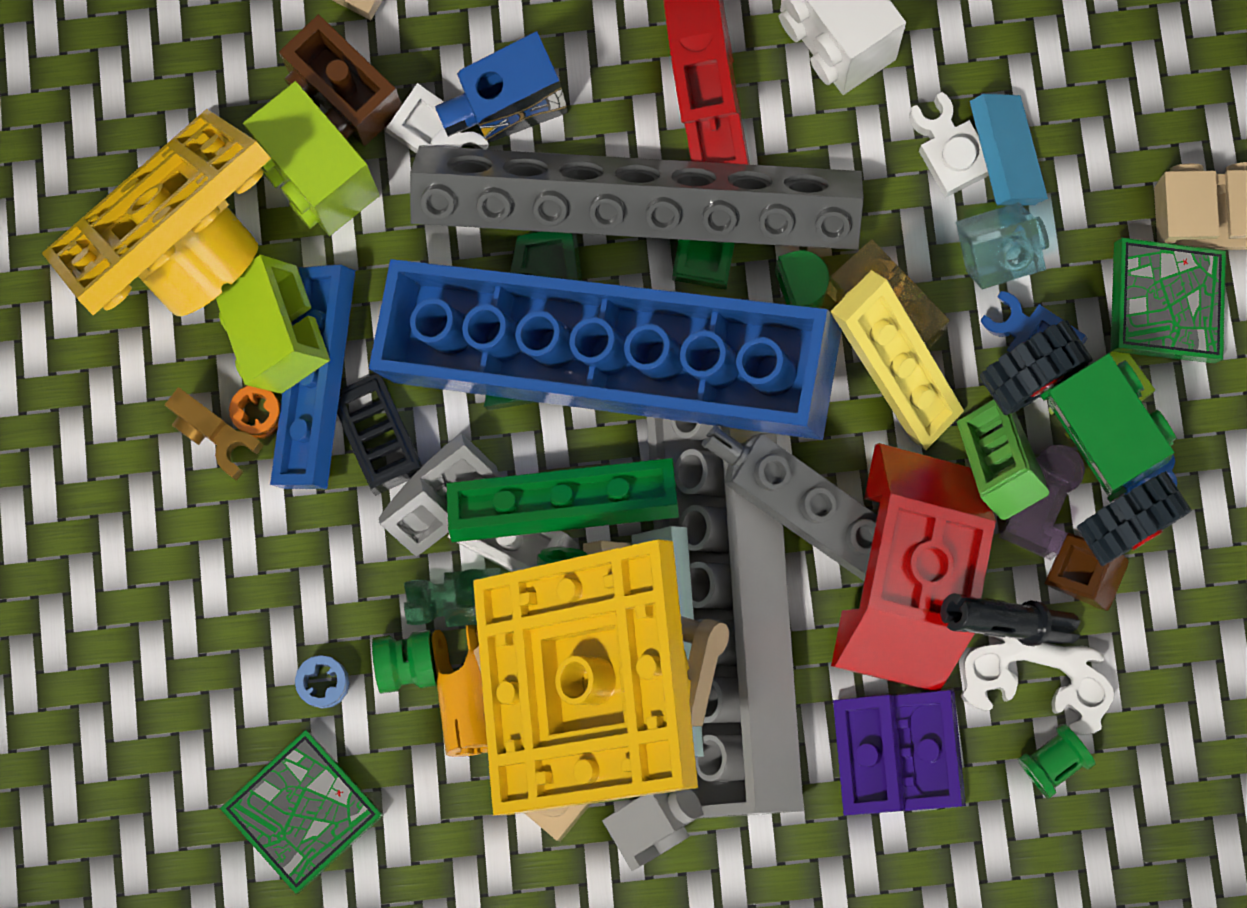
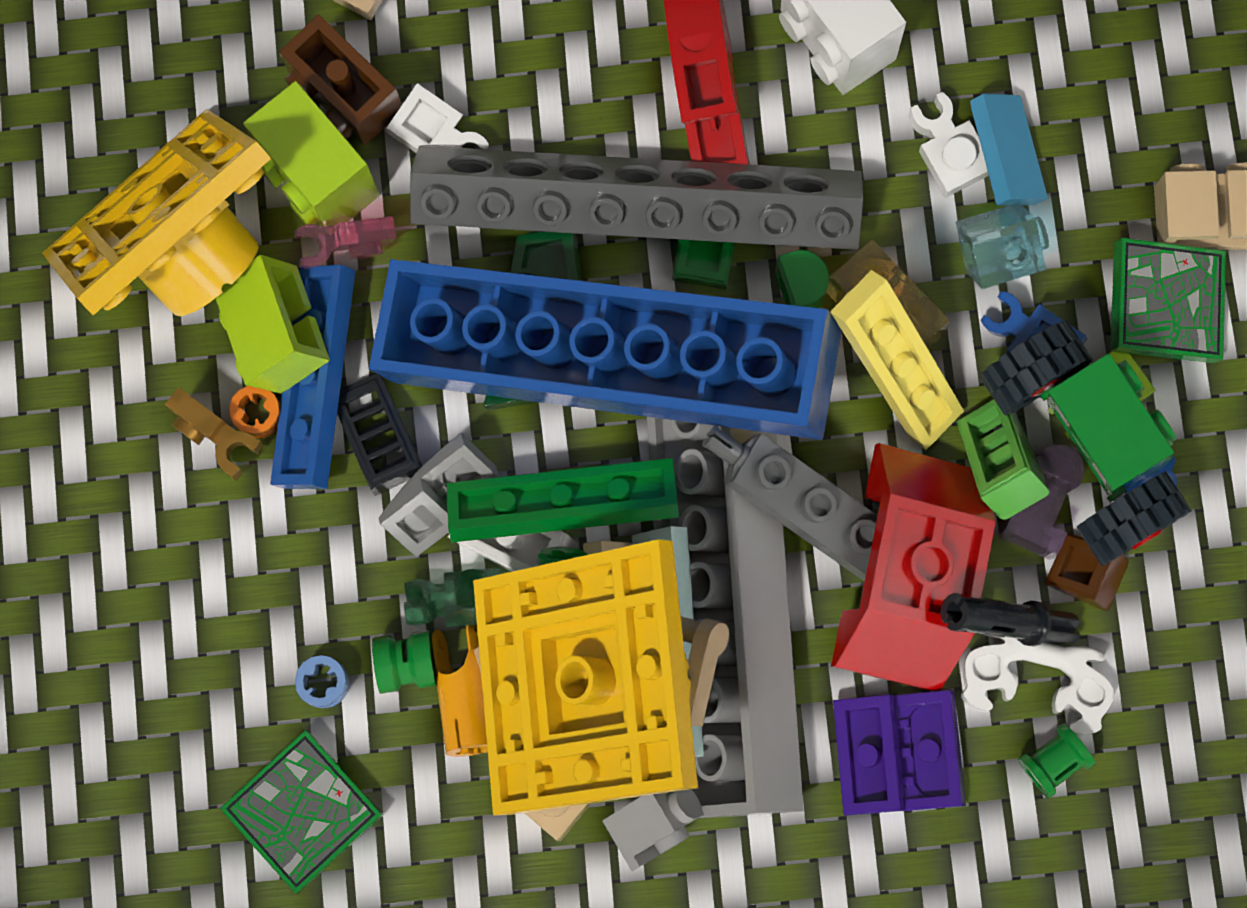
blue torso [435,32,568,142] -> none
none -> clear pink plate [294,216,396,269]

